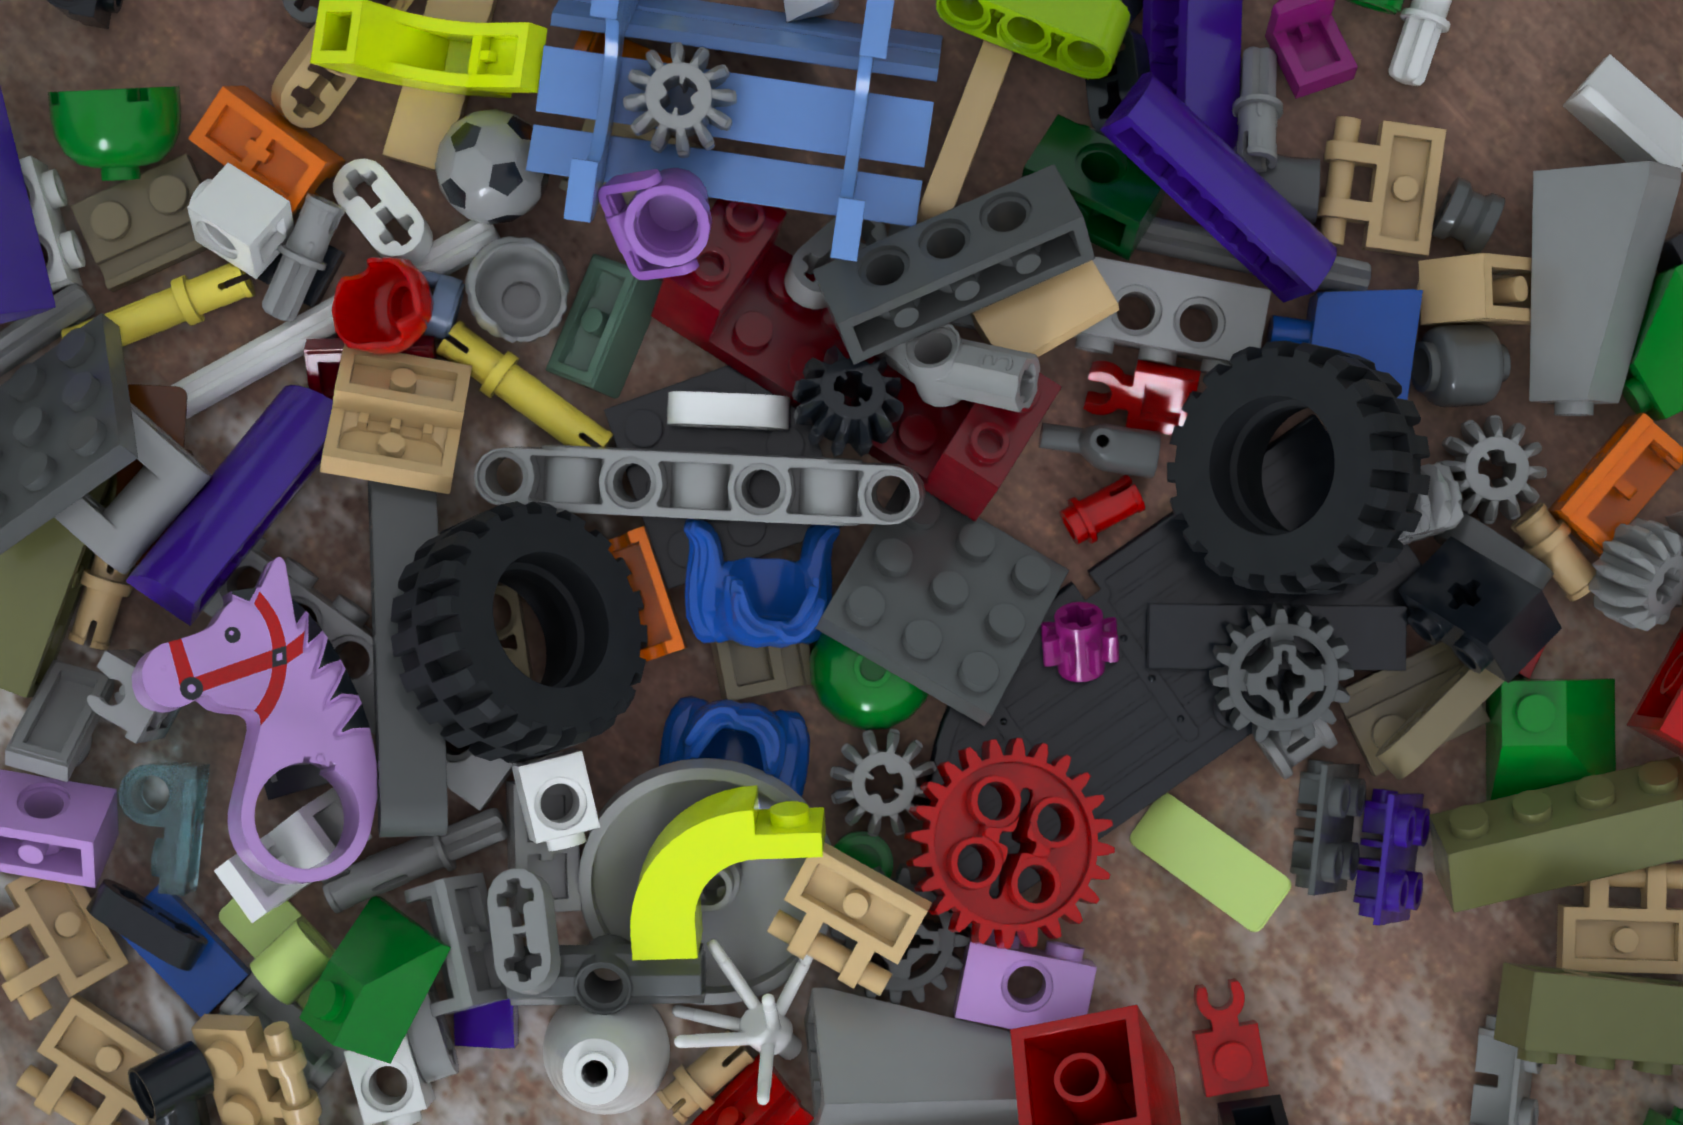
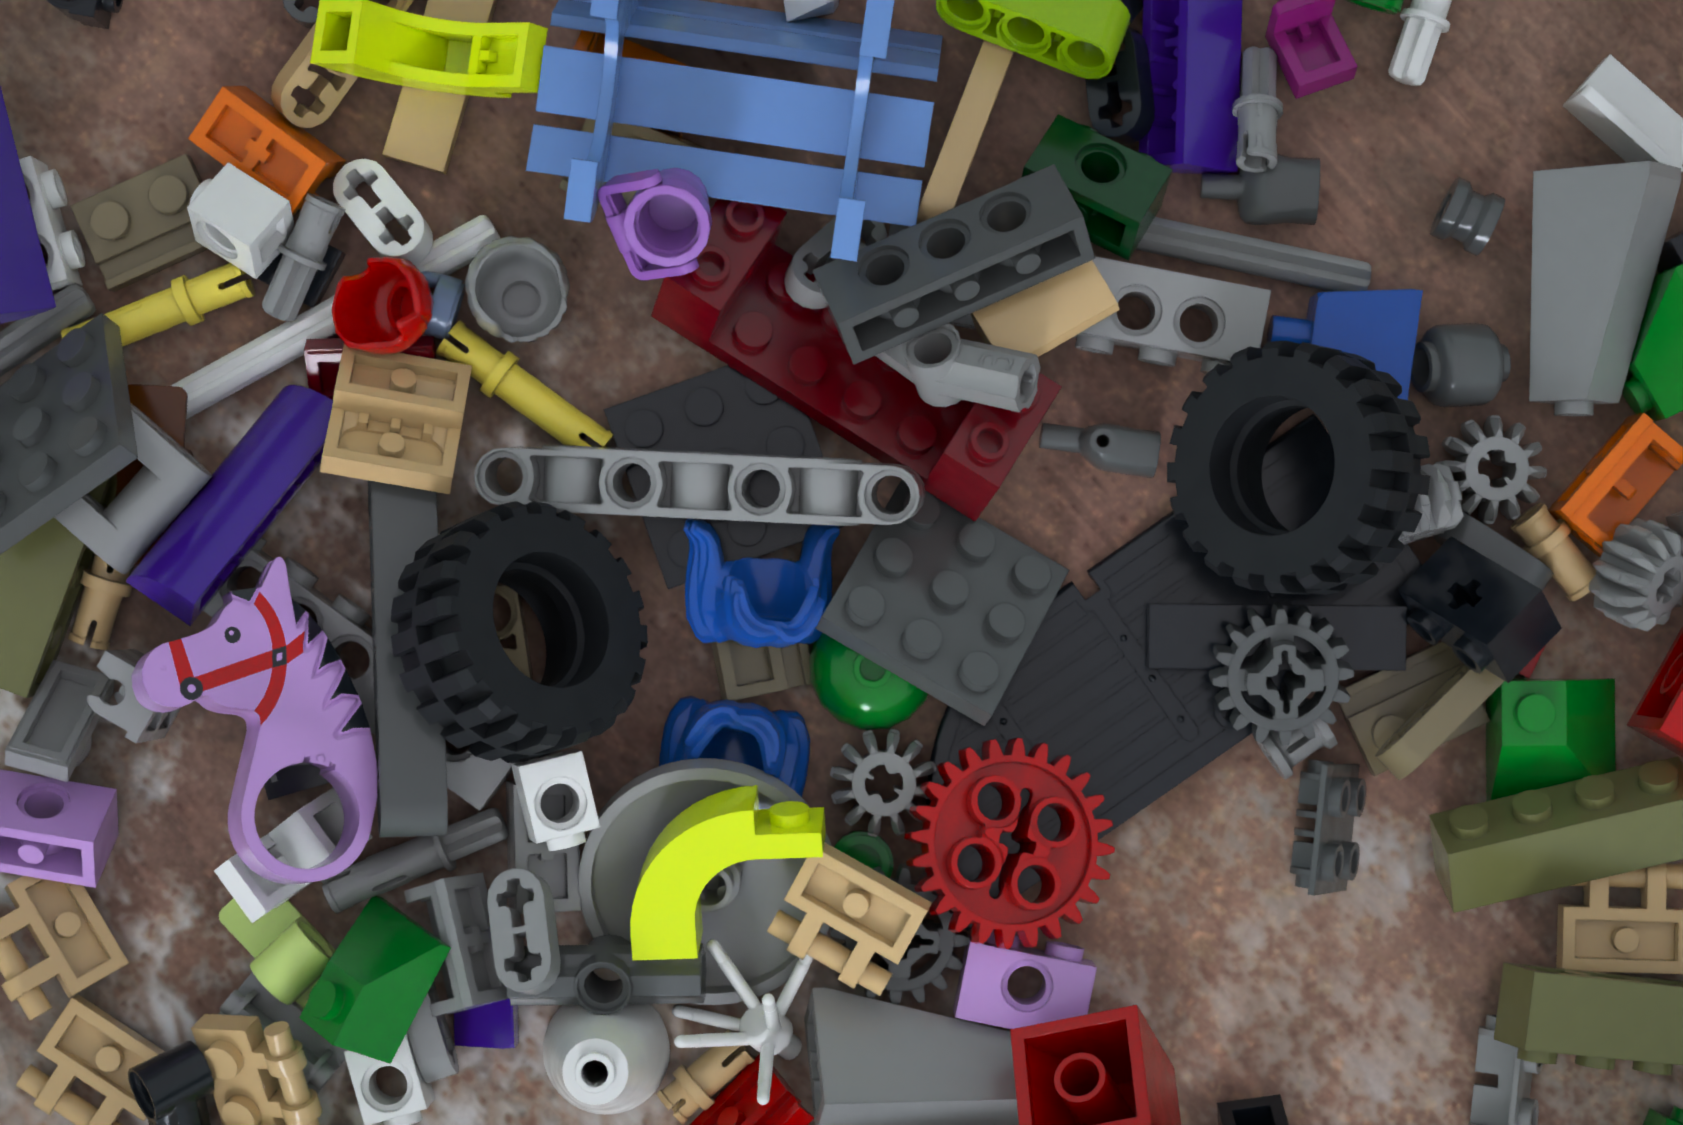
green cylinder [48,86,181,181] -> none
black beam [86,879,208,971] -> none
clear light blue plate [118,761,210,896] -> none
blue tile [121,881,252,1018] -> none
light grey piece [435,109,549,225] -> none
sand green slope [545,254,662,399] -> none
orange hinge [608,526,688,662] -> none
light grey gear [623,42,737,158] -> none
white beam [667,391,790,430] -> none
black gear [792,344,904,458] -> none
magenta gear [1041,602,1119,682] -> none
red pin [1059,475,1145,545] -> none
red plate [1083,360,1201,435] -> none
dark purple brick [1100,72,1337,303] -> none
yellowish green piece [1130,793,1291,932] -> none
red plate [1192,978,1269,1097] -> none
tan plate [1317,116,1447,258] -> none
dark purple hinge [1353,788,1430,926] -> none
tan slope [1416,253,1532,326] -> none

